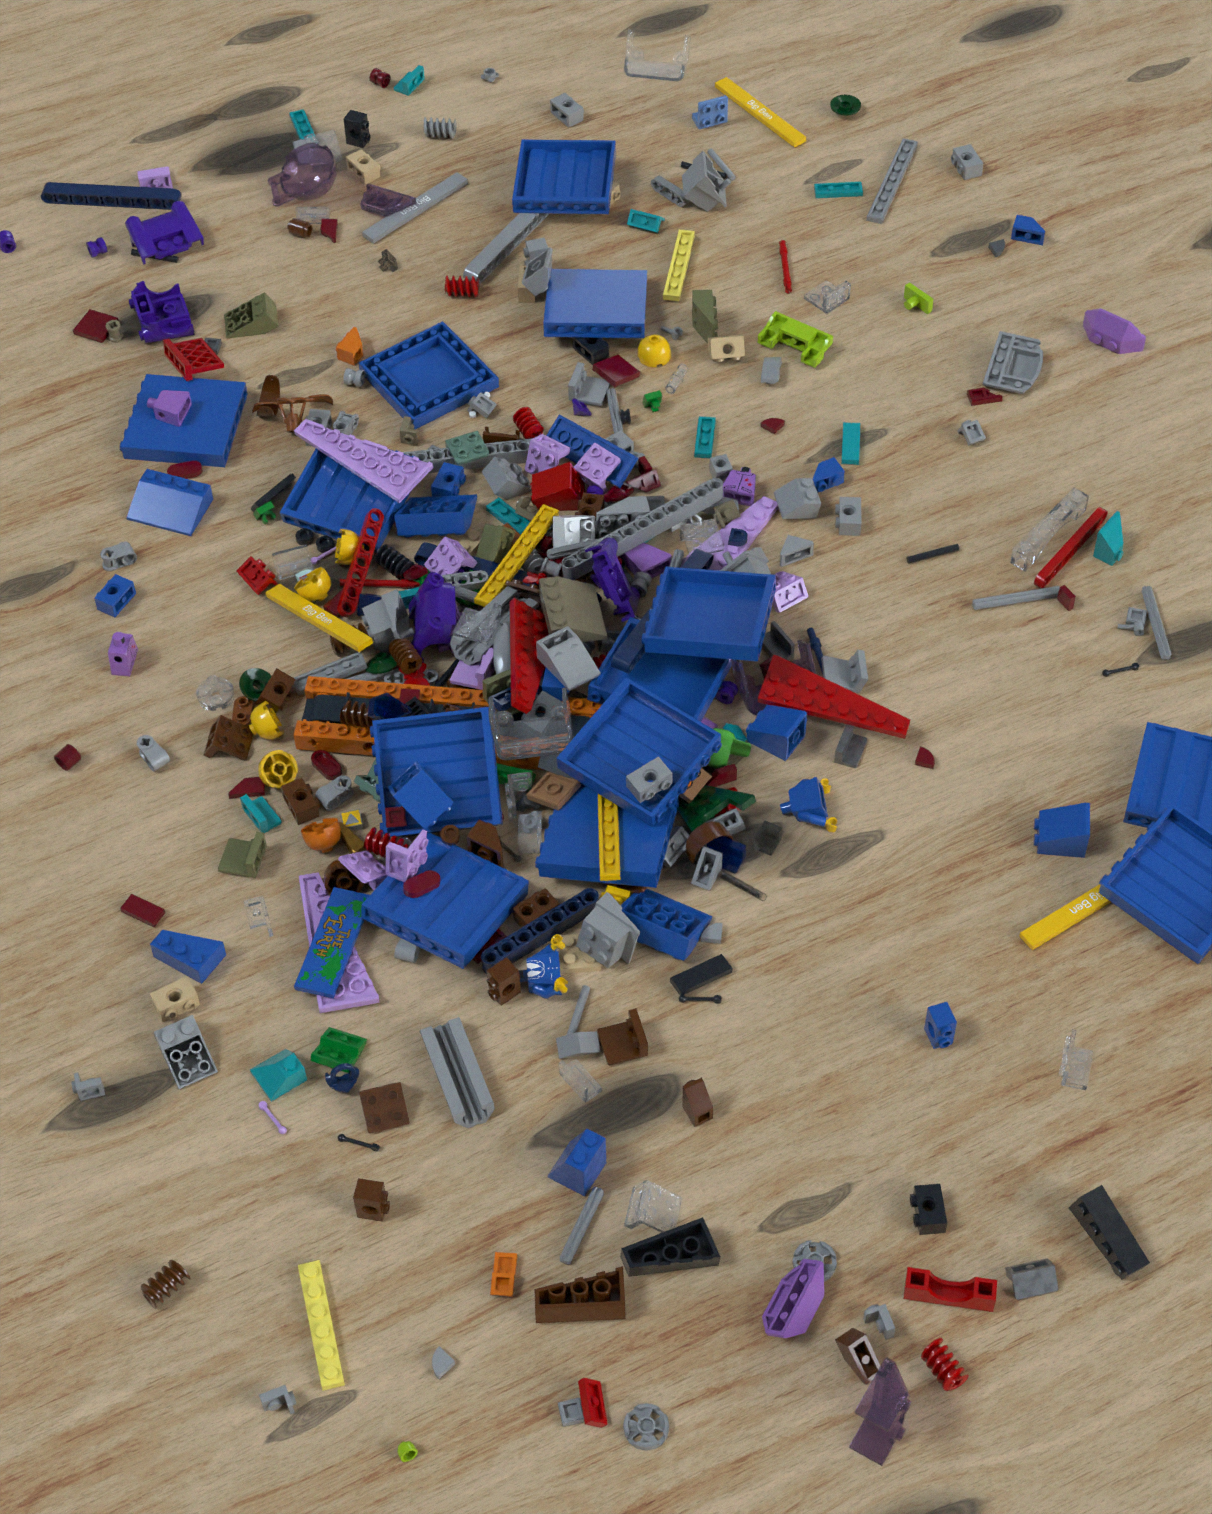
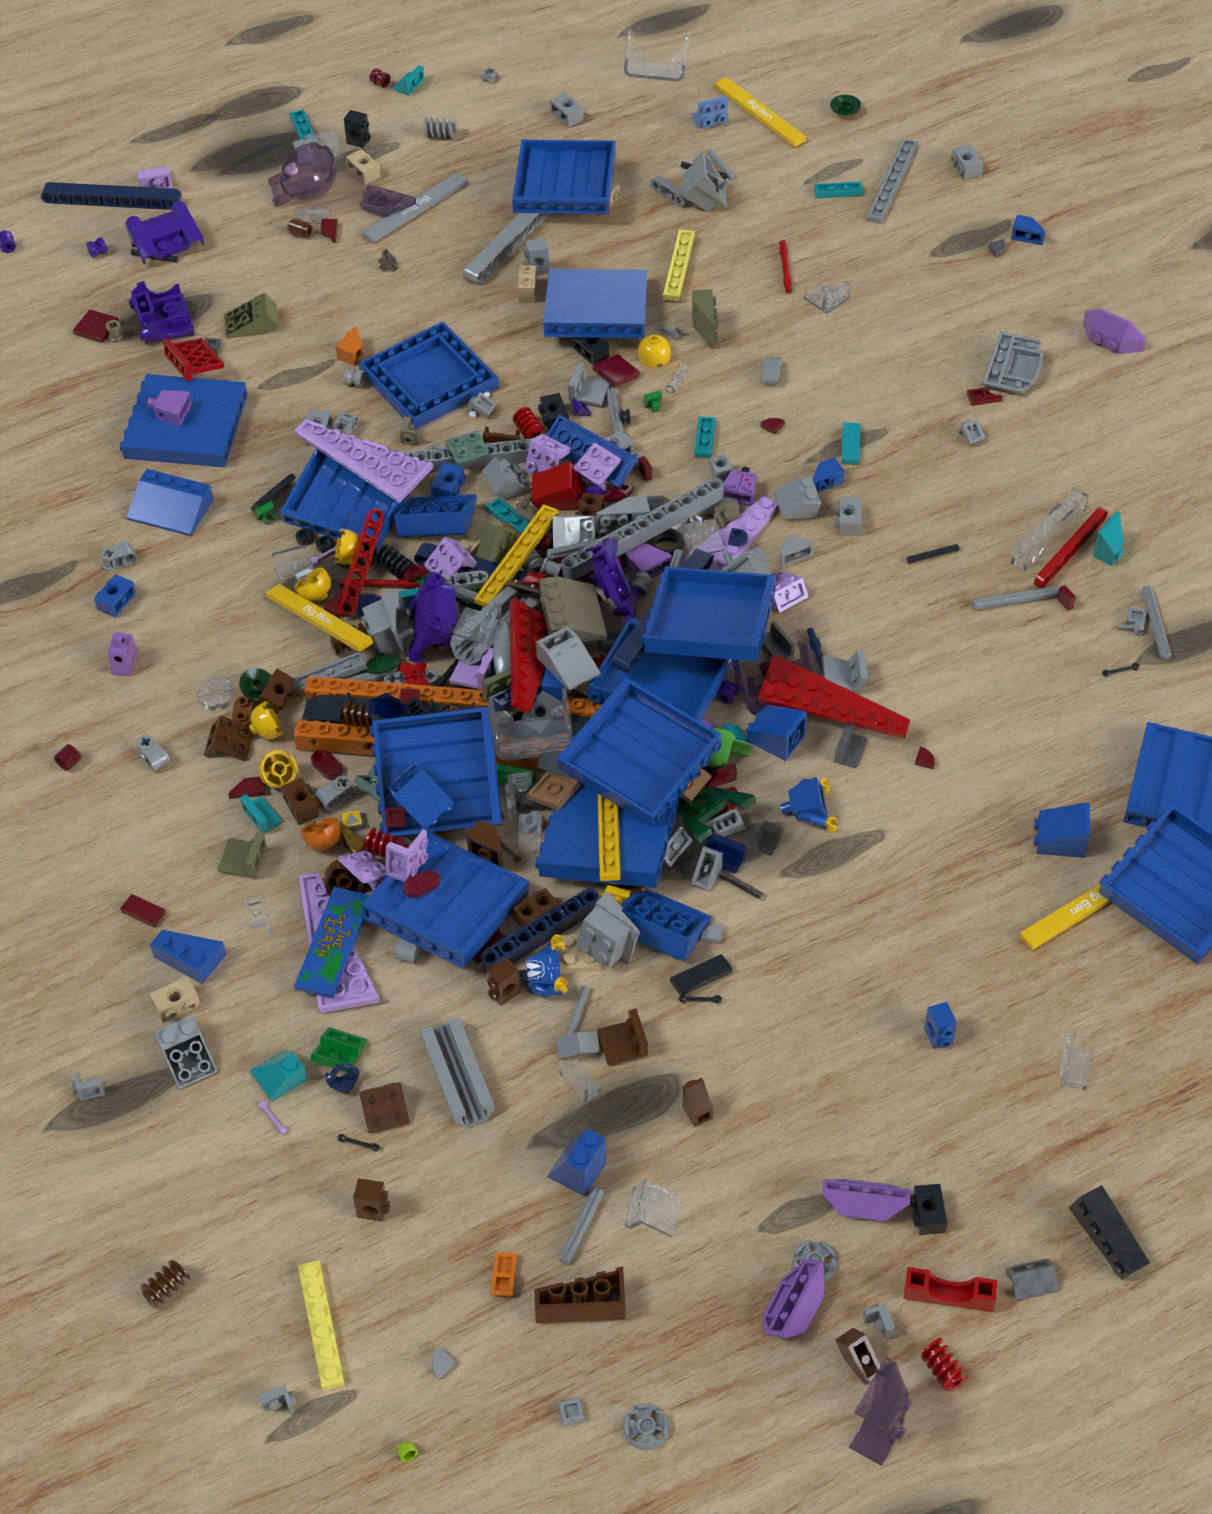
dark red tile [167,461,203,479] -> none
red bracket [236,556,279,595] -> none
dark orange plant [252,394,333,433] -> none
reddish brown piece [256,375,280,417] -> none
reddish brown piece [388,638,423,674] -> none
reddish brown tile [440,825,460,845] -> none
red piece [445,275,479,297] -> none
light grey slope [522,247,553,296] -> none
red plate [578,1378,608,1428] -> none
black wedge [620,1217,721,1277] -> none
tile [626,469,662,492] -> none
light grey brick [626,756,672,803] -> none
teal panel [627,209,665,233] -> none
reddish brown piece [686,821,734,863] -> none
tan brick [708,334,745,362] -> none
lime bracket [757,311,833,368] -> none
lime tile [904,282,933,314] -> none
none -> black brick [538,393,569,430]
none -> black tyre [650,528,683,557]
none -> medium lavender wedge [822,1179,911,1221]

